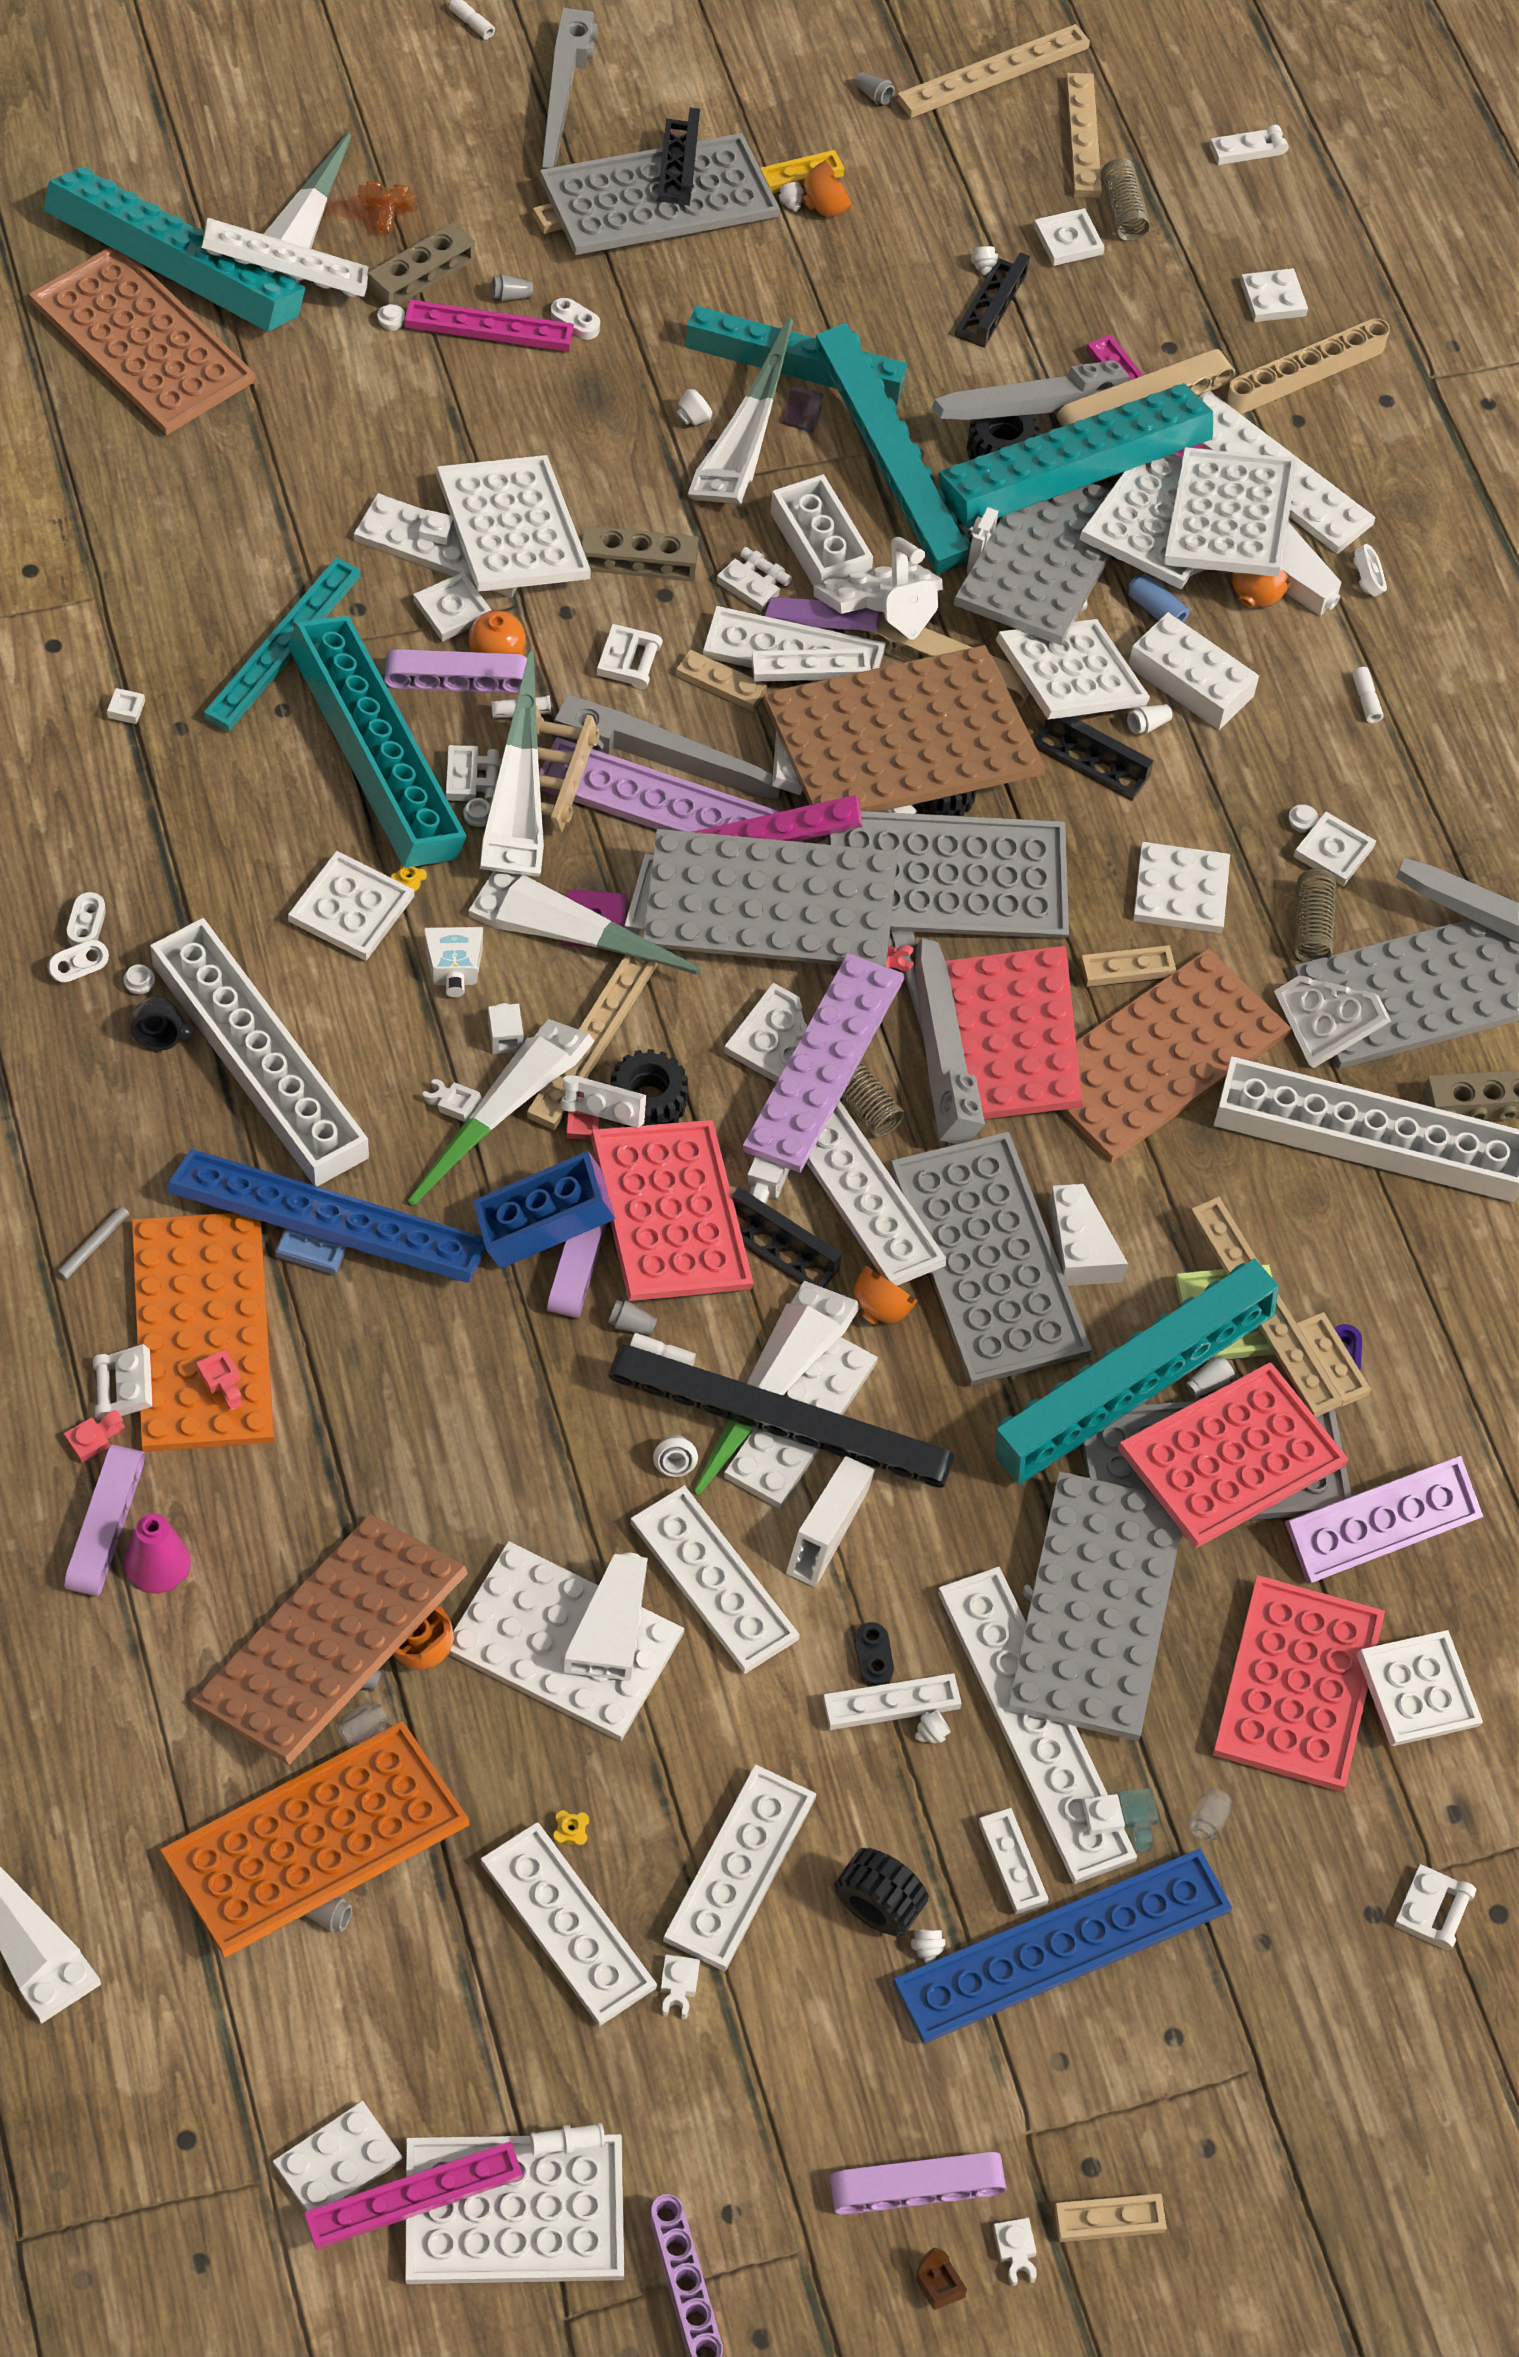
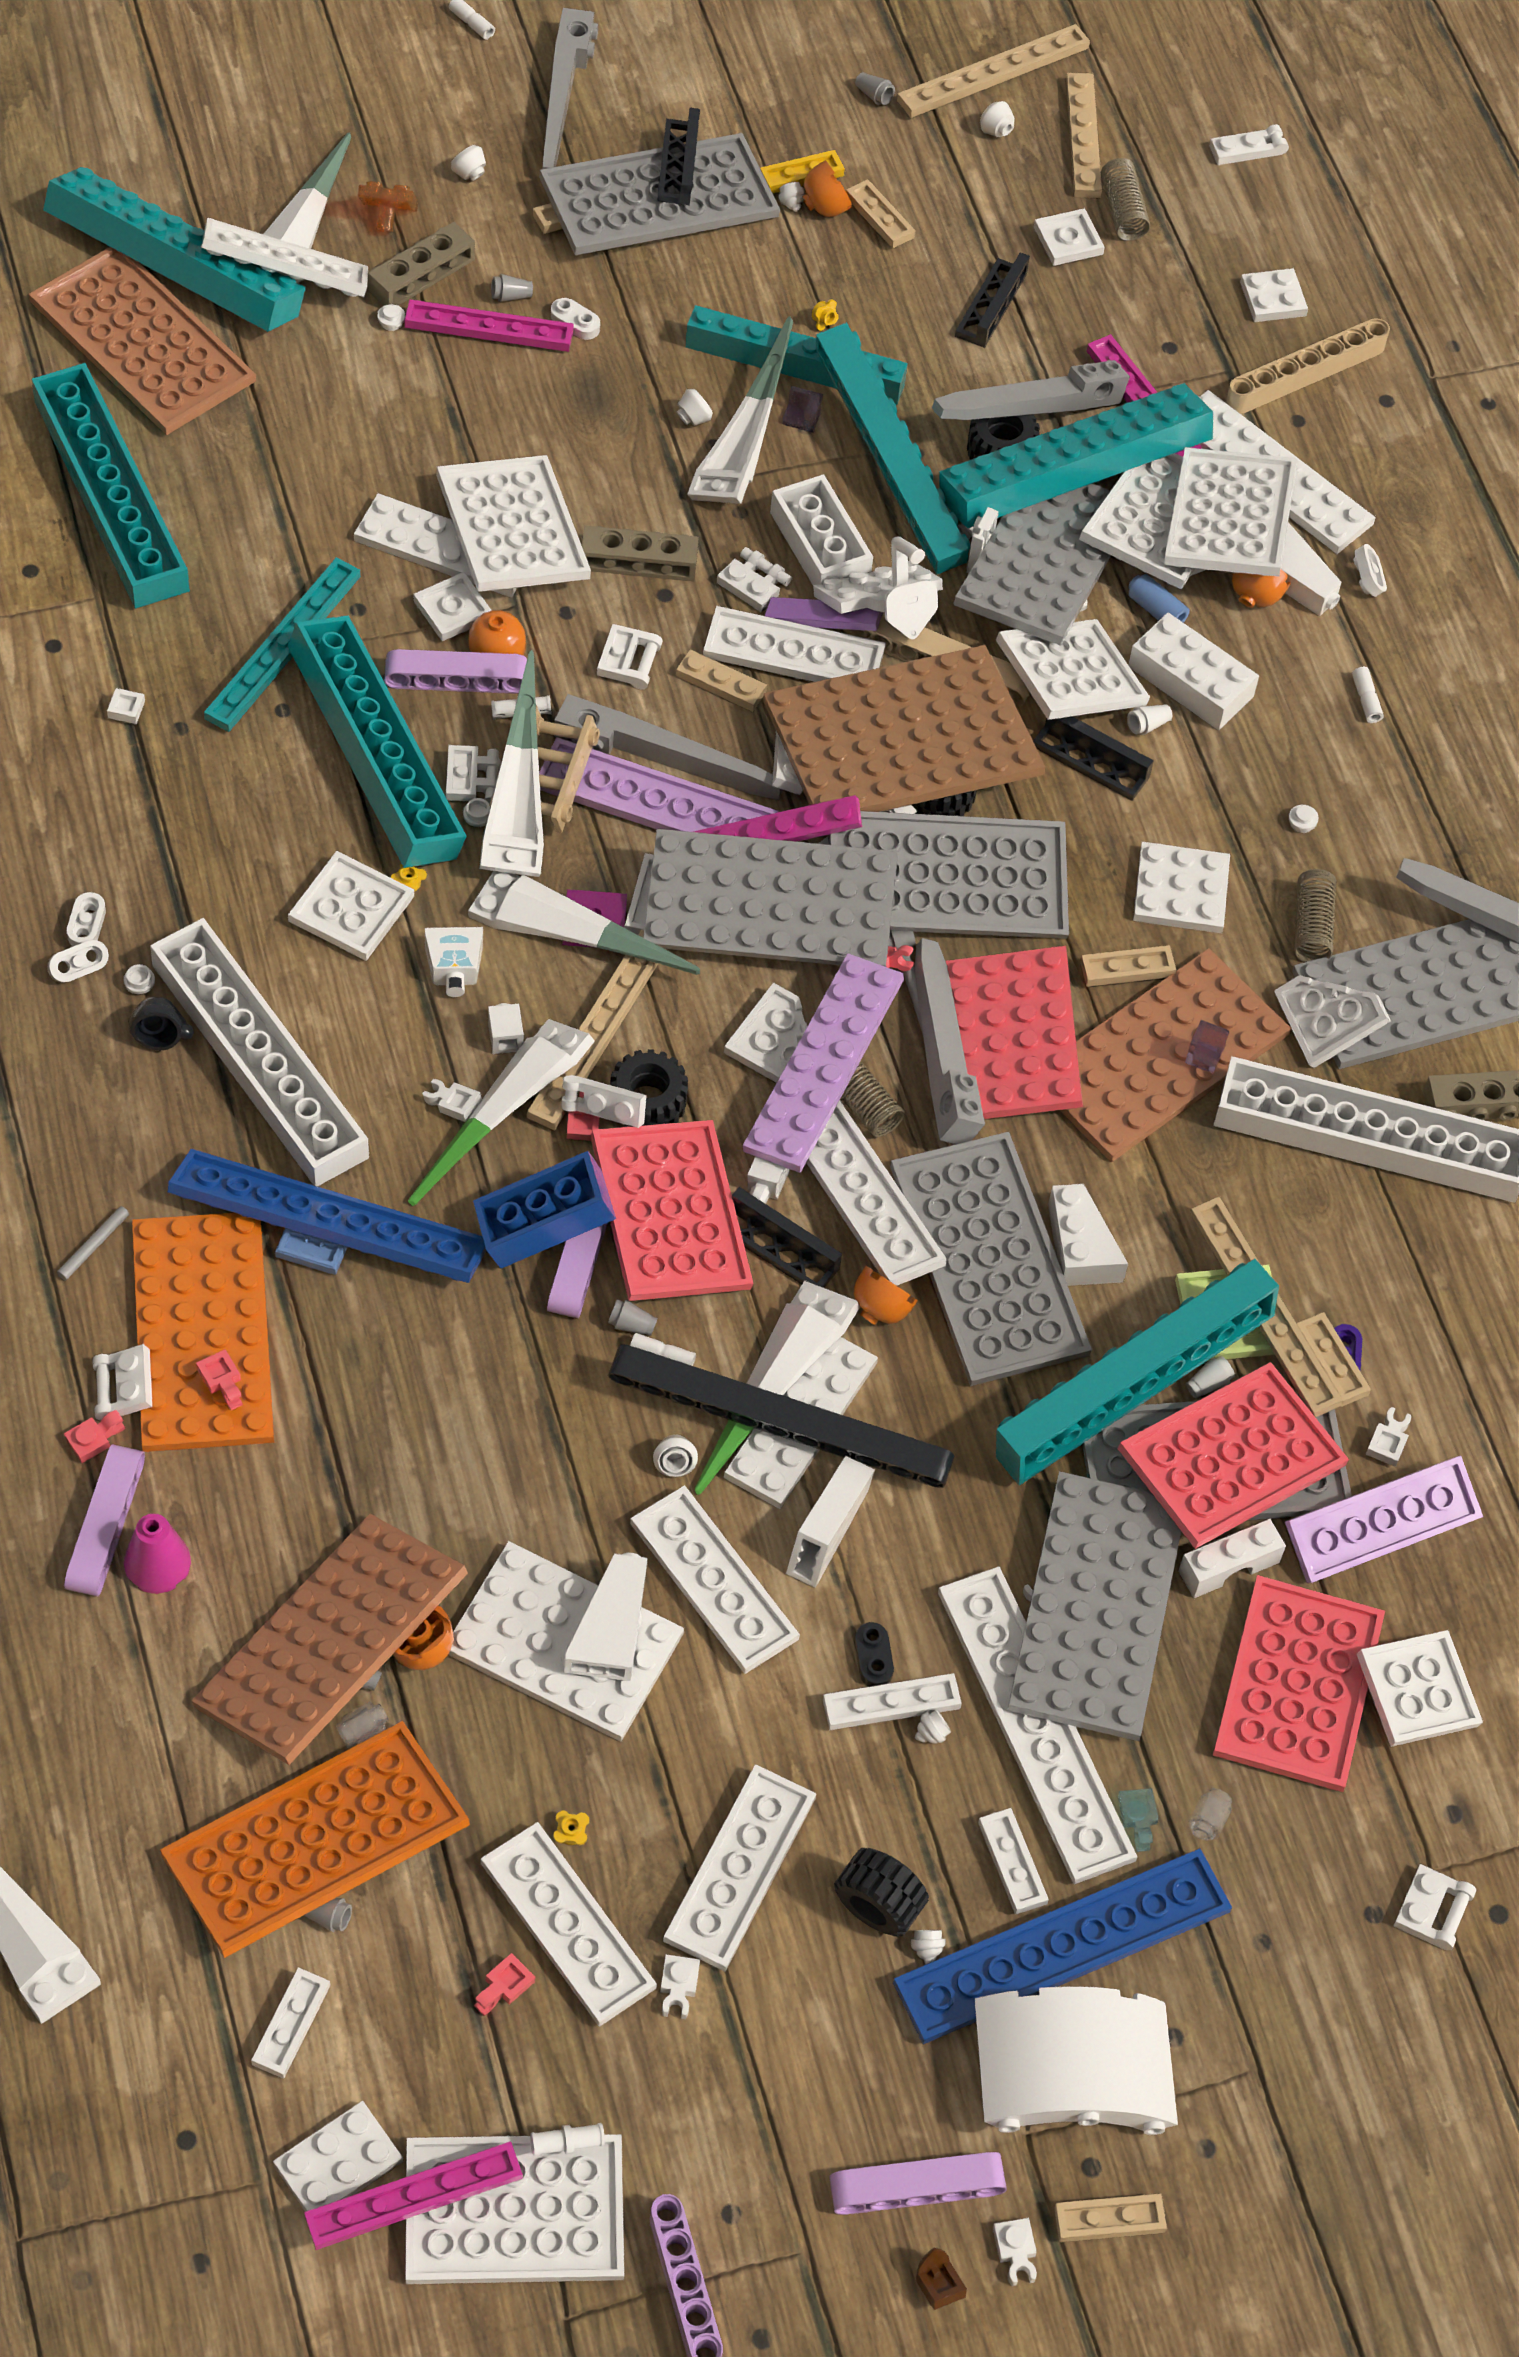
white plate [418,510,454,545] -> none
white plate [752,648,871,682] -> none
white plate [971,246,998,276] -> none
tan beam [1056,349,1235,427] -> none
white plate [1083,1794,1125,1835] -> none
white plate [1293,812,1376,886] -> none
none -> teal brick [32,363,190,609]
none -> white plate [251,1967,330,2079]
none -> white cone [451,145,486,181]
none -> coral plate [474,1953,536,2016]
none -> yellow plate [812,299,839,331]
none -> tan plate [846,179,915,249]
none -> white panel [975,1987,1178,2135]
none -> white cone [980,101,1015,137]
none -> white arch [1178,1519,1286,1598]
none -> panel [1185,1020,1229,1074]
none -> white plate [1366,1407,1411,1467]

